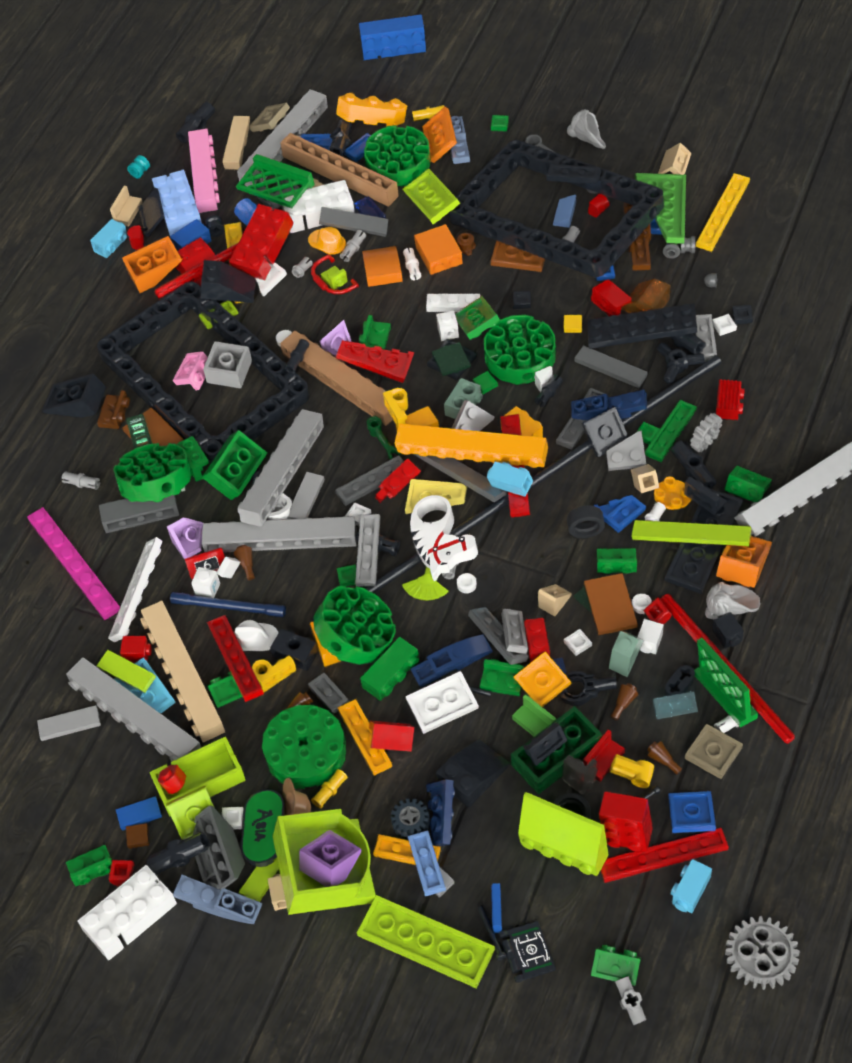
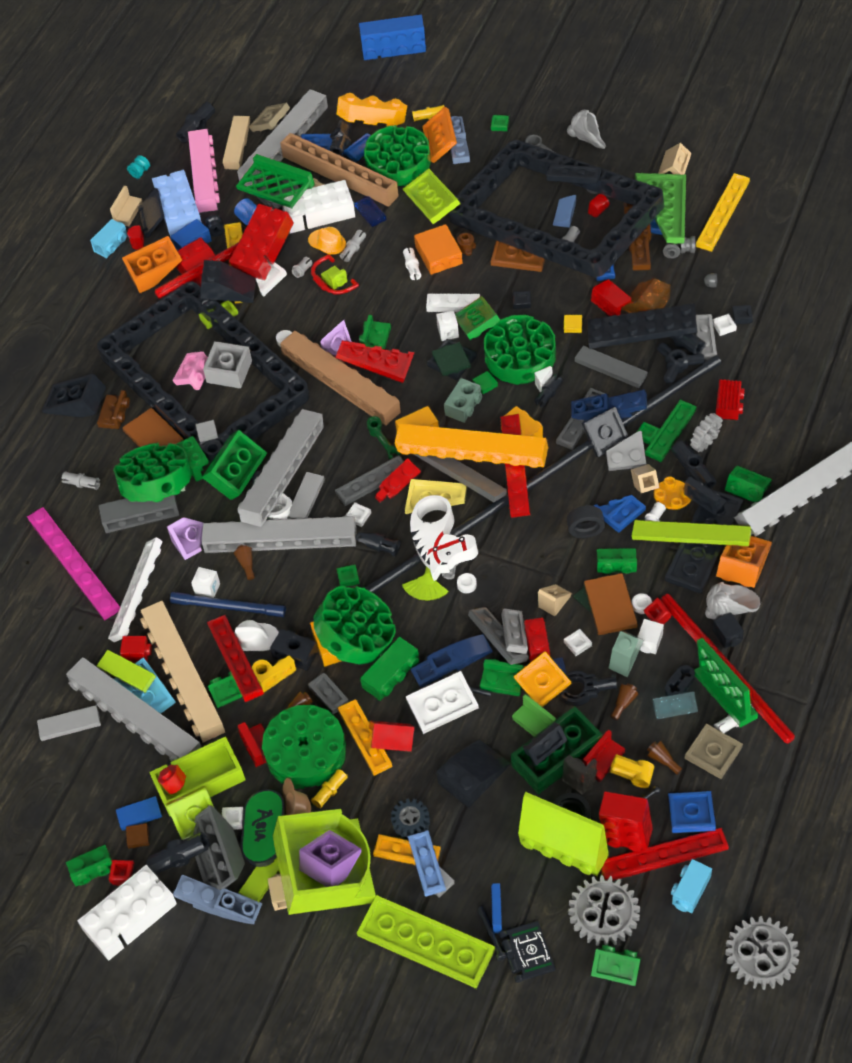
clear green slope [126,414,152,449] -> none
slope [185,548,225,580] -> none
white tile [217,557,240,578] -> none
black pin [285,339,310,373] -> none
dark grey tile [319,207,388,237] -> none
light grey tile [355,514,380,586] -> none
orange slope [362,246,402,287] -> none
yellow plate [383,388,408,428] -> none
dark blue wing [426,779,455,846] -> none
light grey wing [451,400,494,431] -> none
medium azure brick [487,462,533,497] -> none
light grey axle [615,977,647,1025] -> none
none -> light grey tile [196,420,218,442]
none -> red panel [238,722,266,767]
none -> light grey gear [568,875,640,946]

